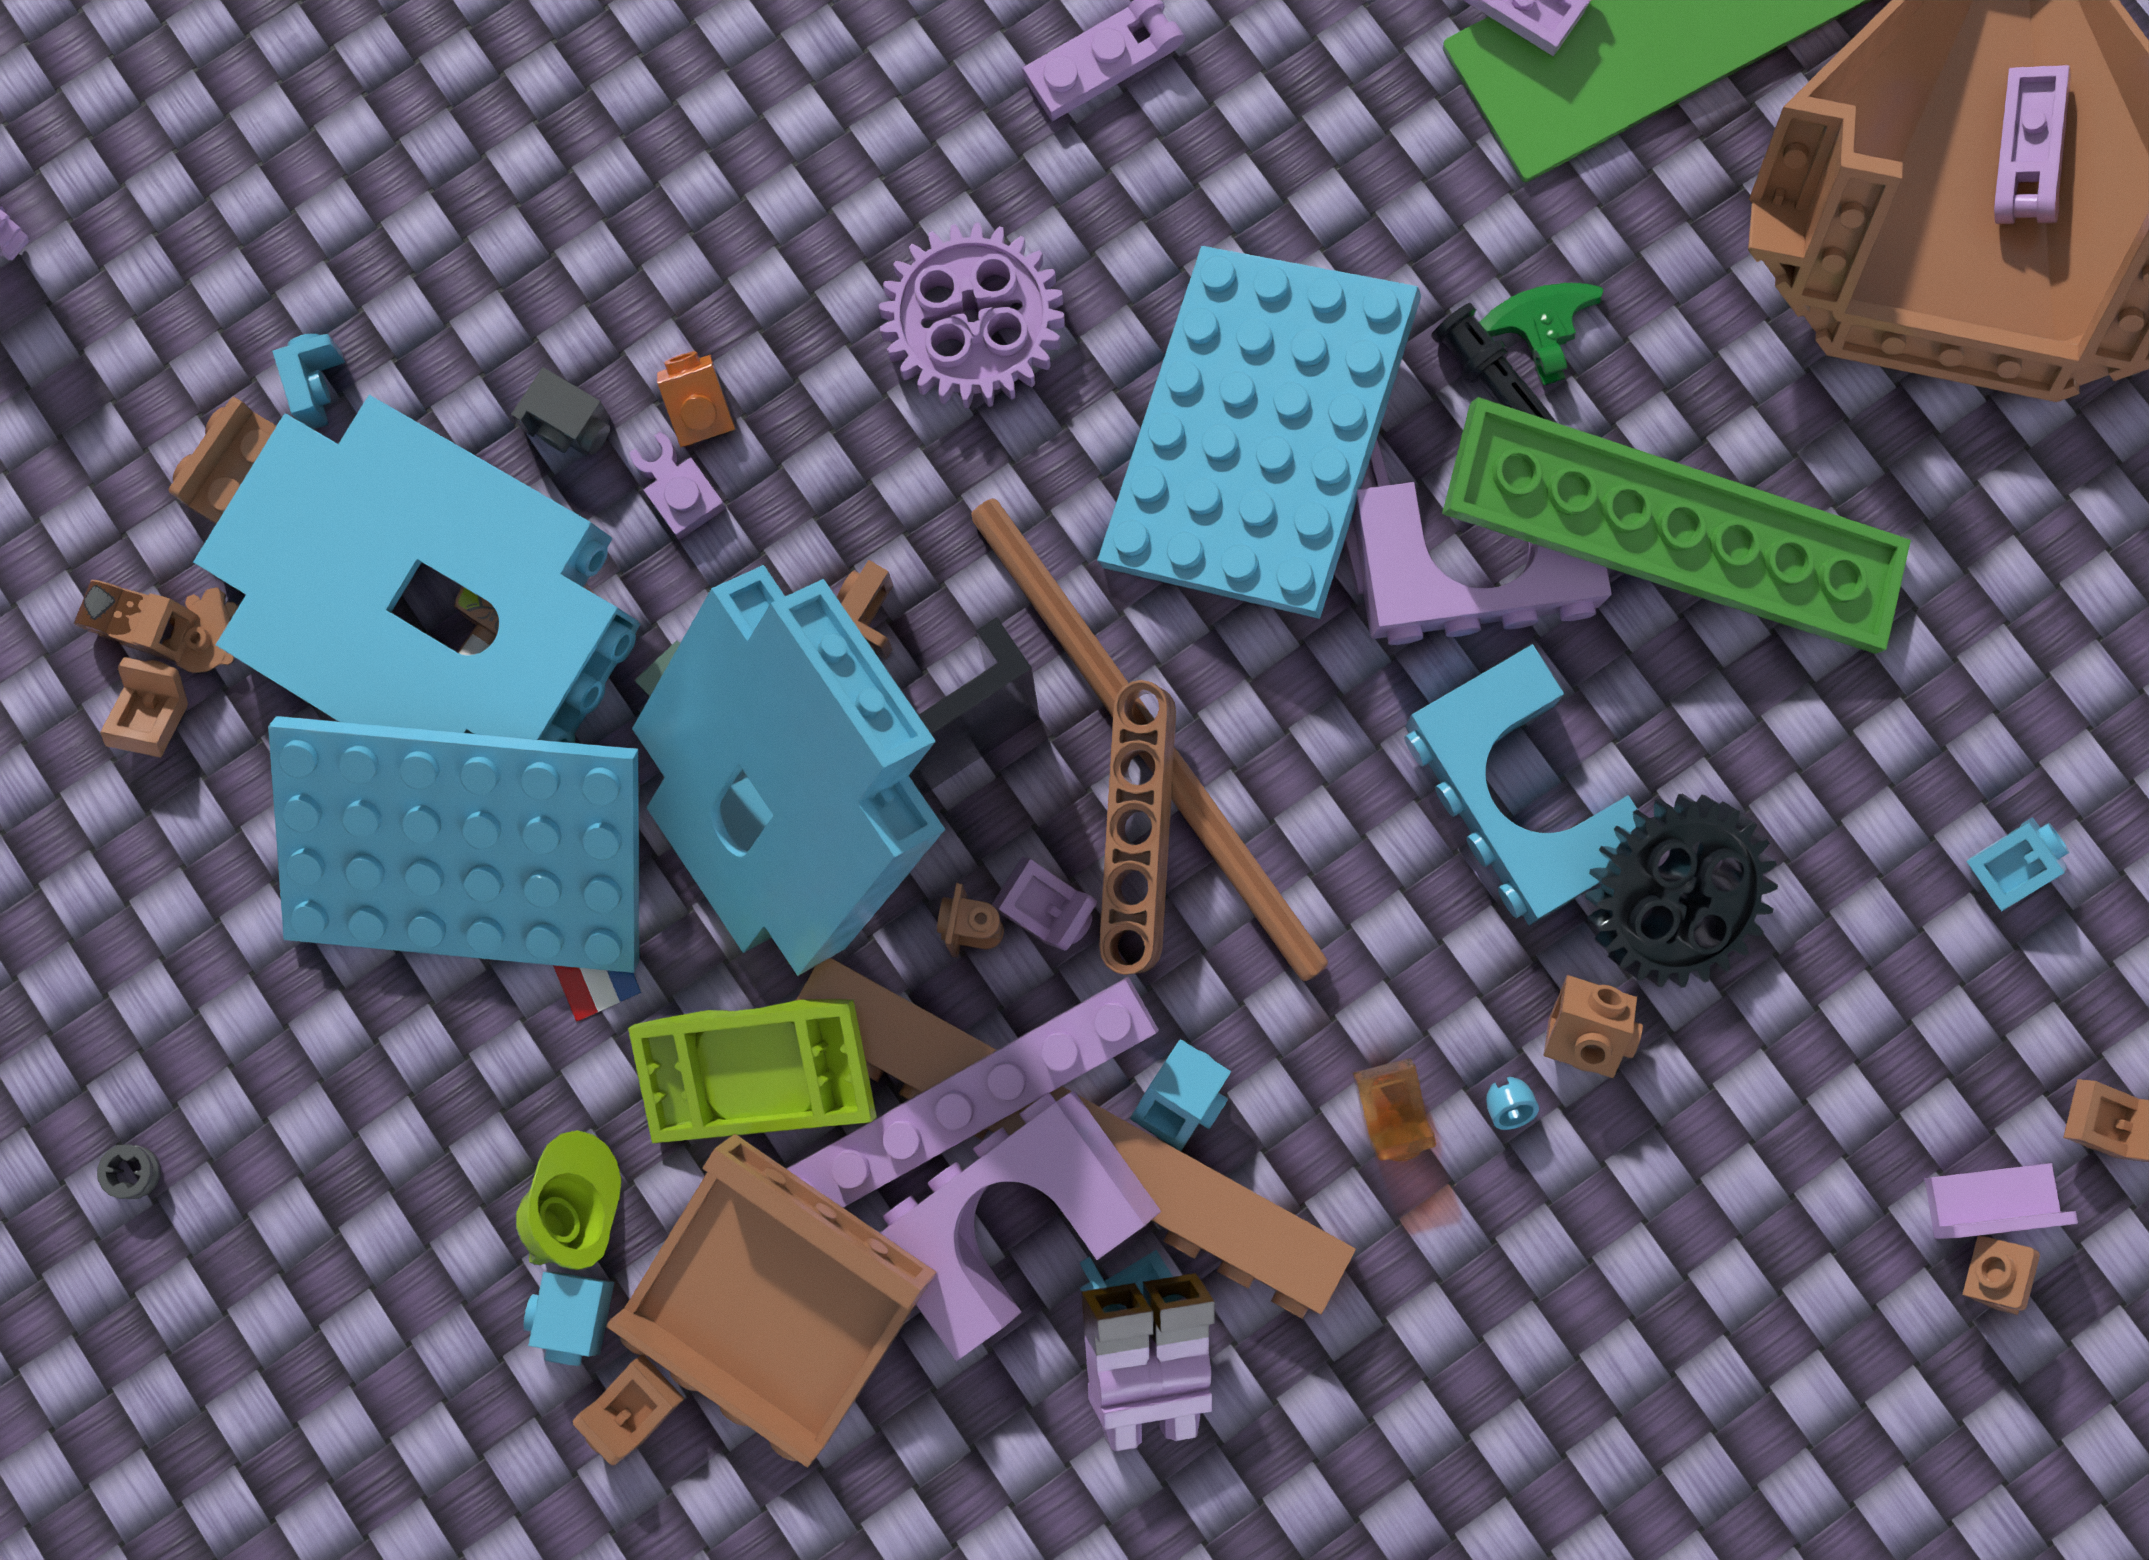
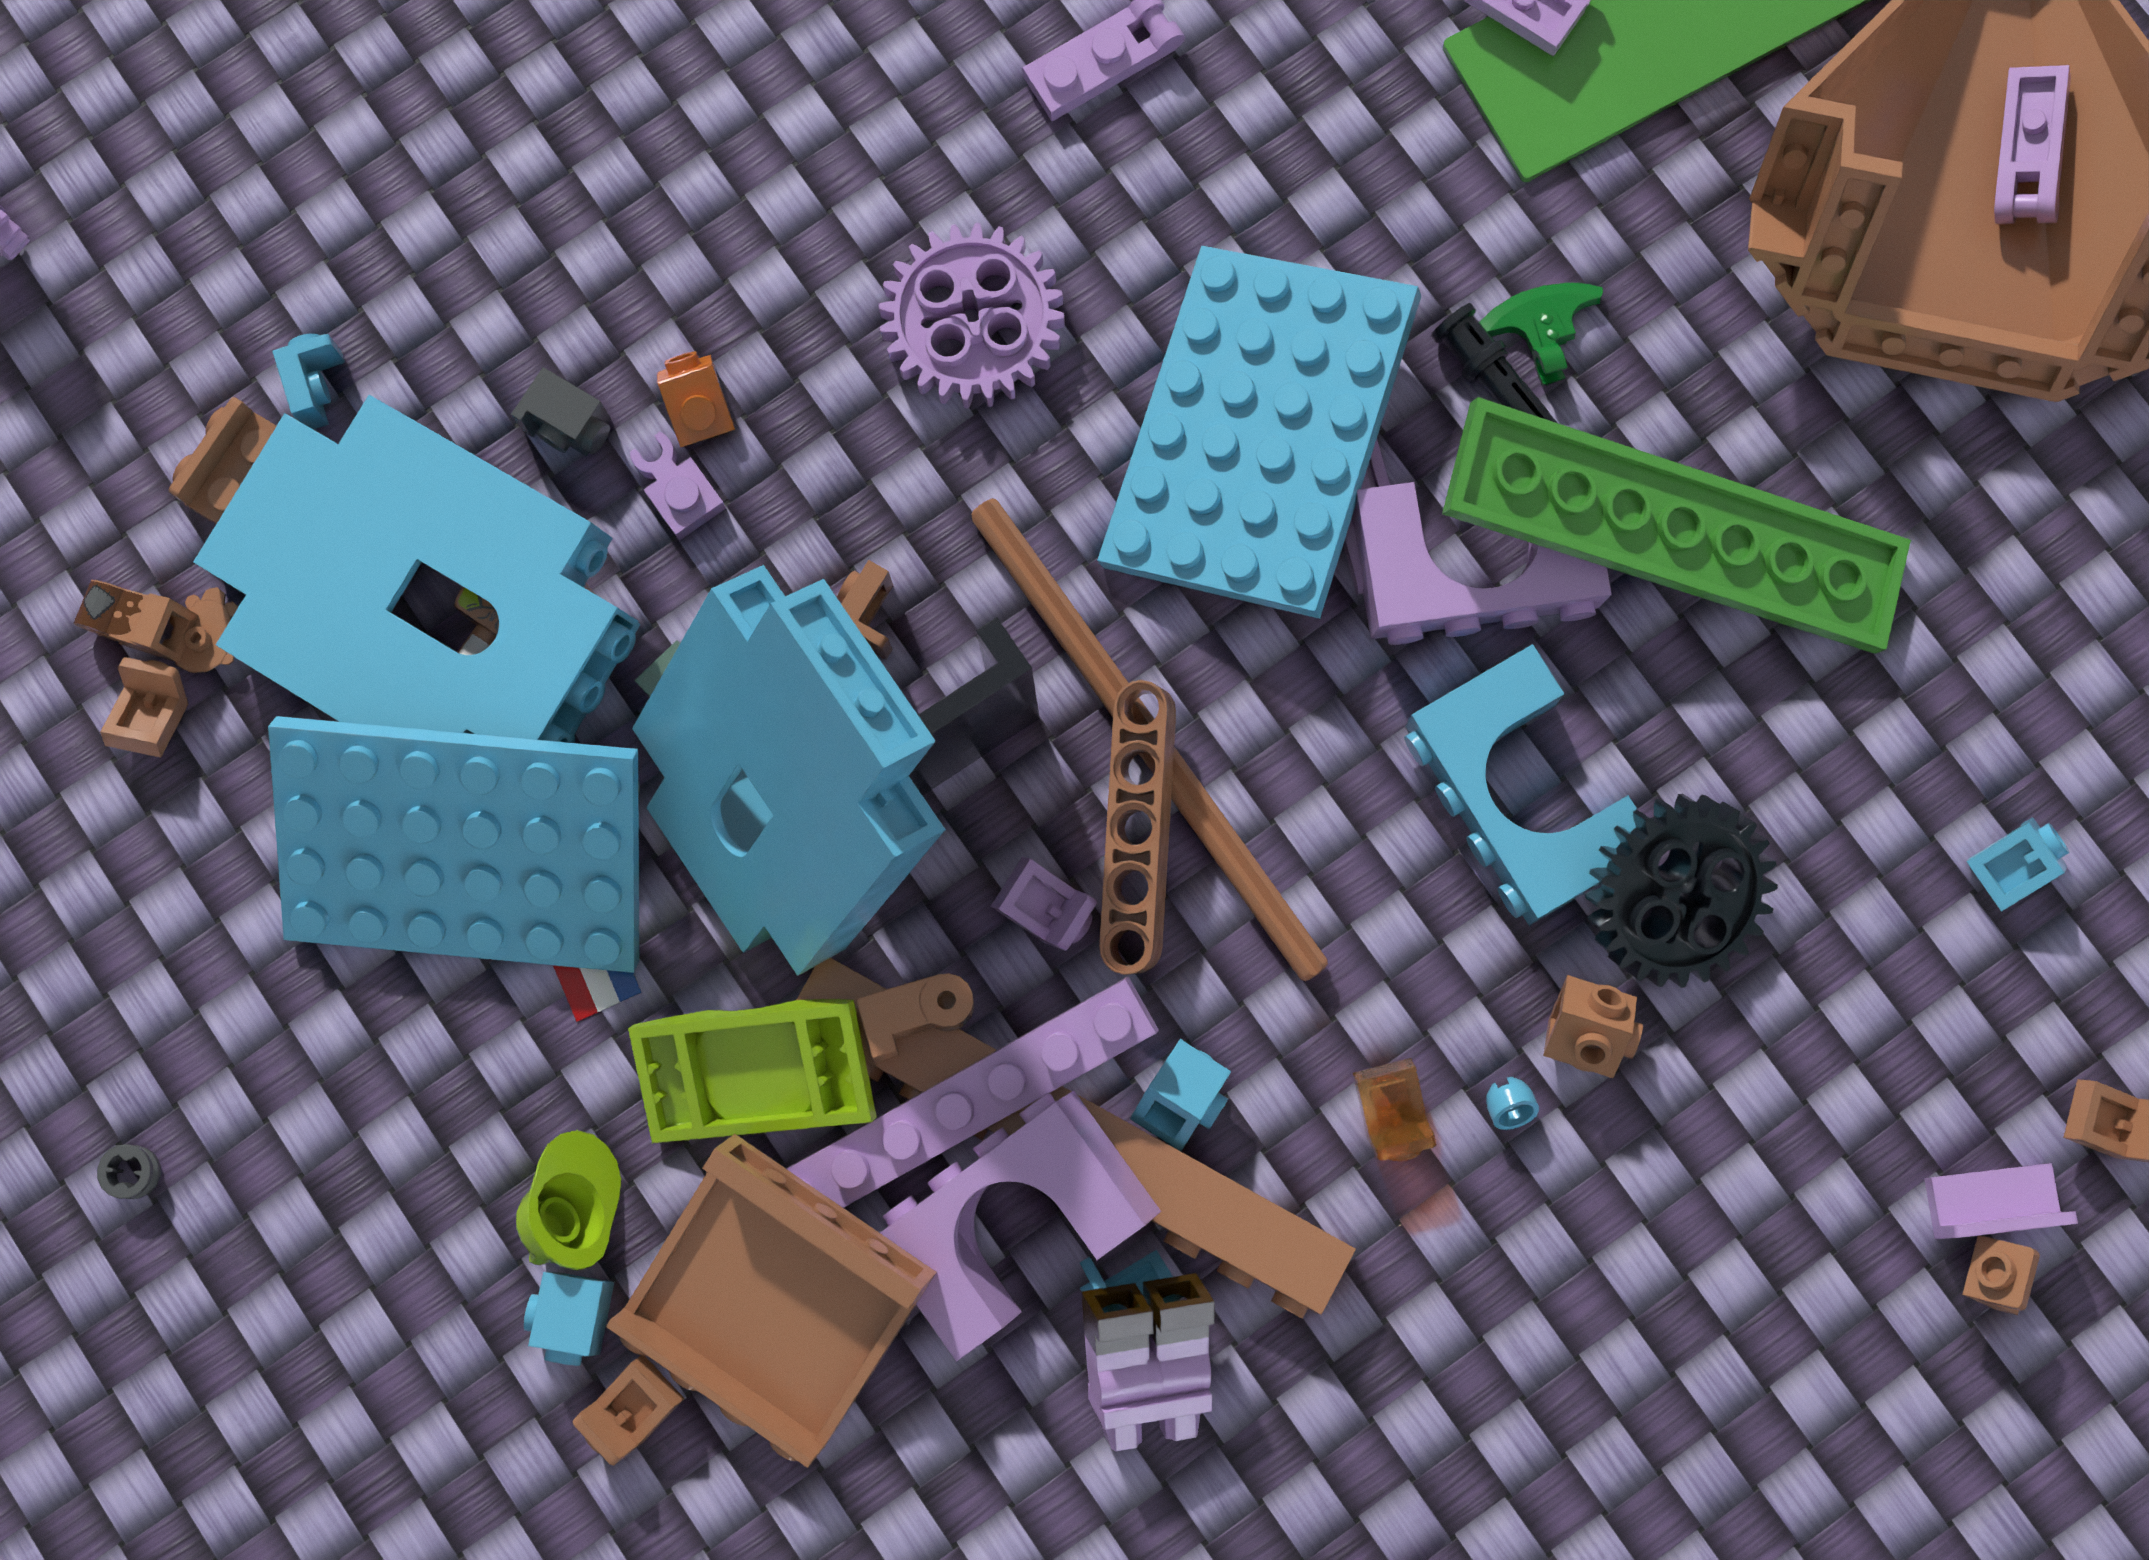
nougat hinge [937,883,1004,958] -> none
none -> nougat leg [856,973,974,1062]

